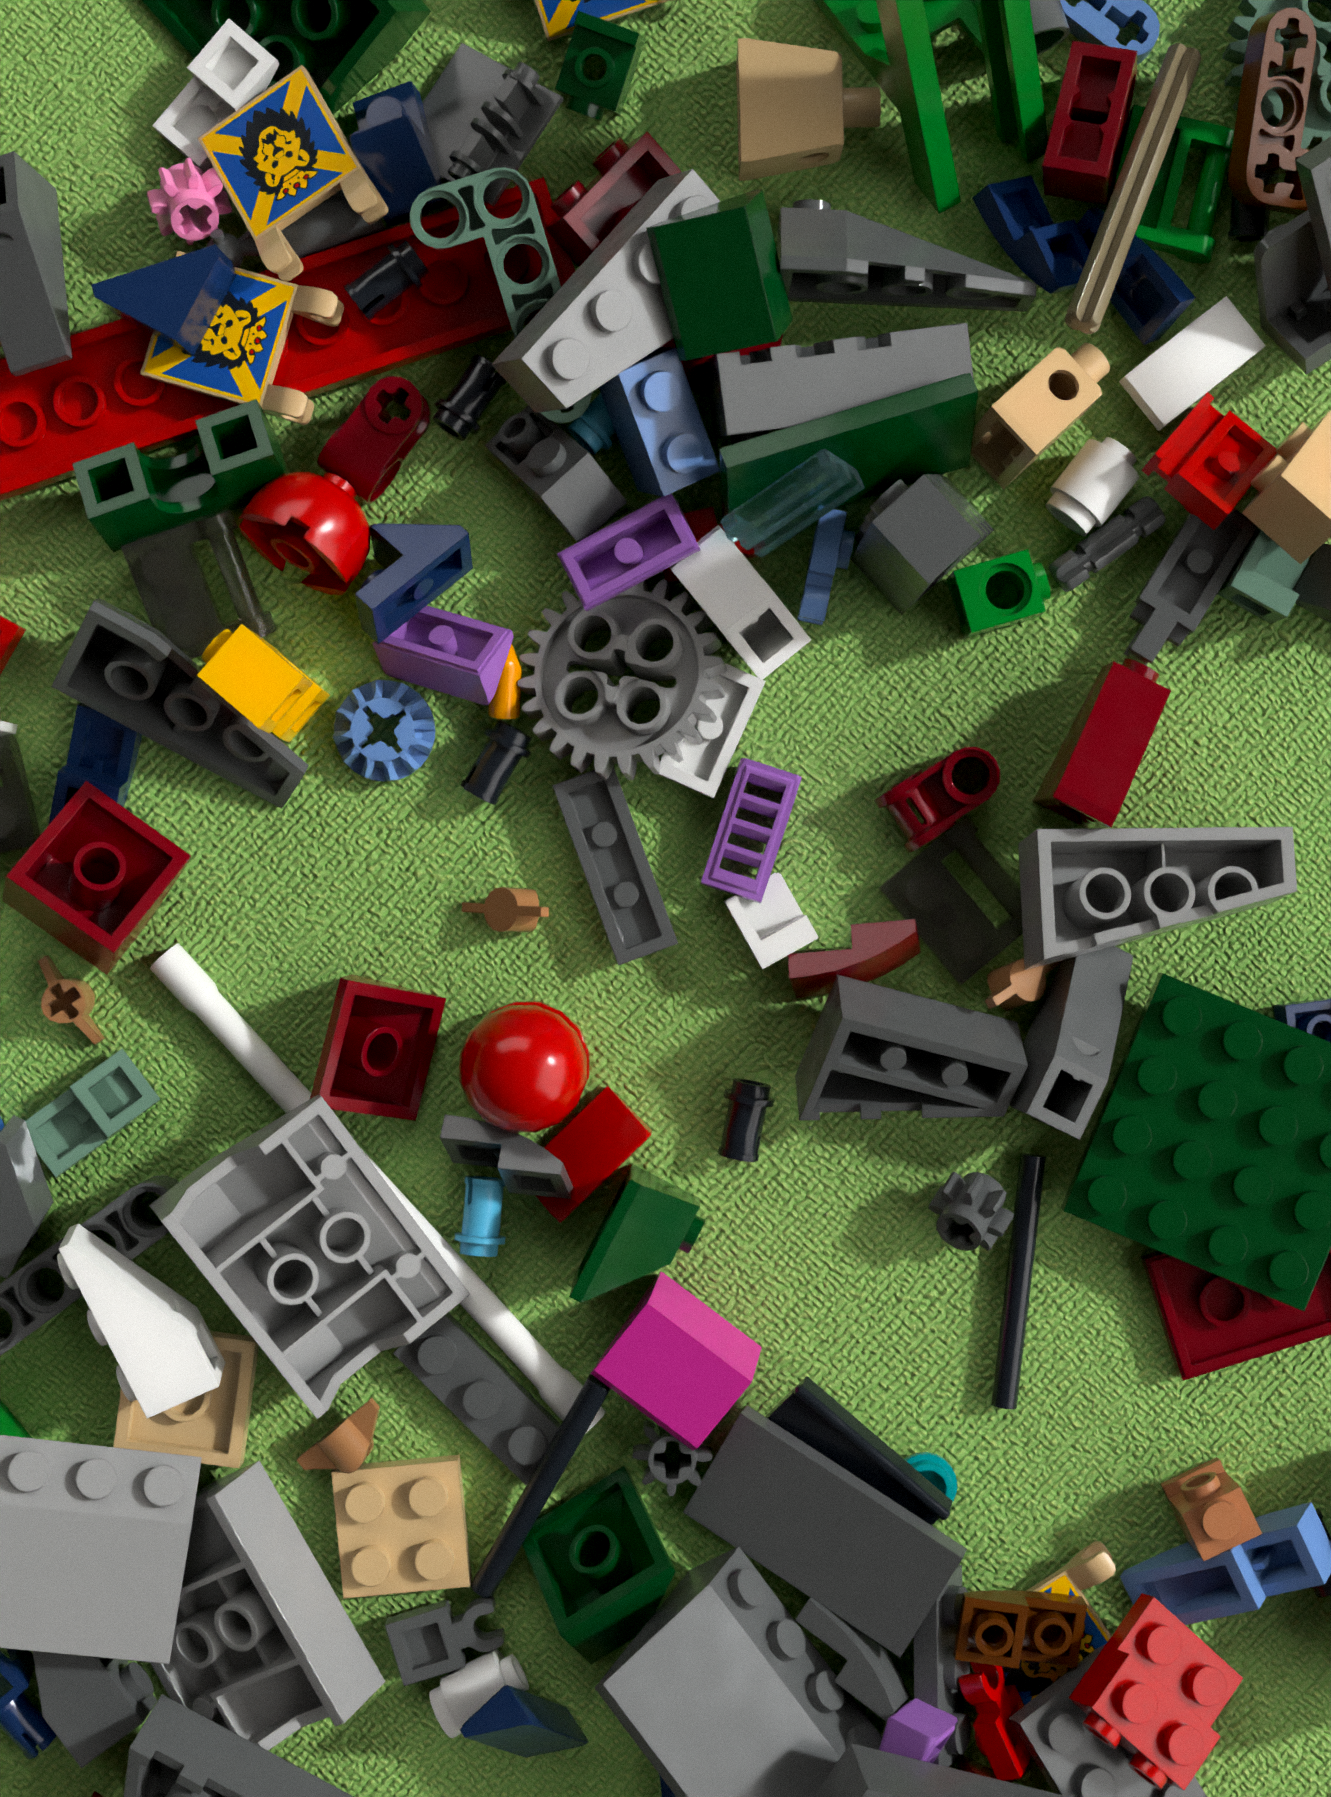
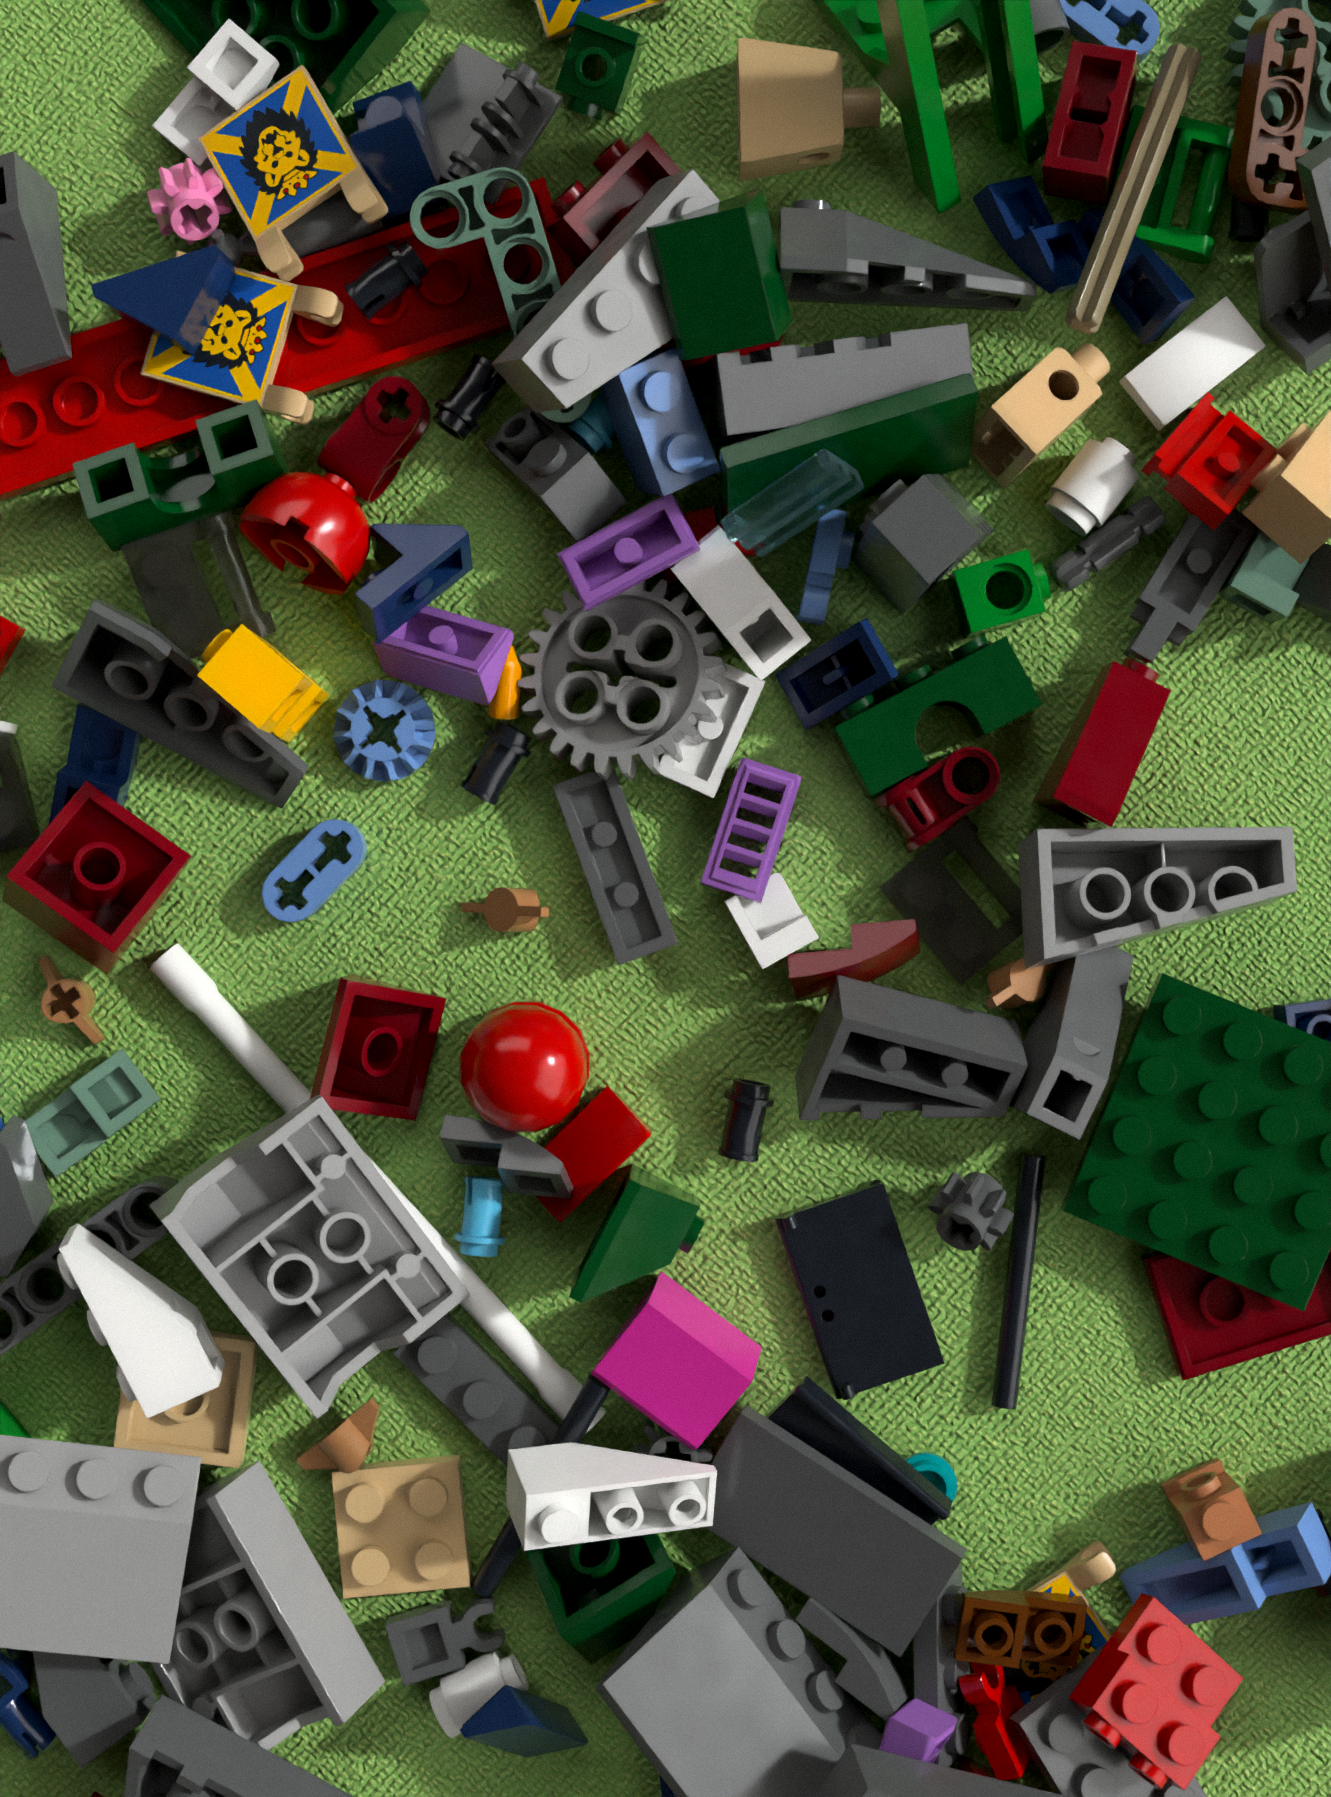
none -> medium blue beam [262,819,367,922]
none -> white slope [506,1442,717,1551]
none -> dark blue slope [775,618,899,730]
none -> black door [775,1179,945,1400]
none -> dark green arch [830,634,1042,798]

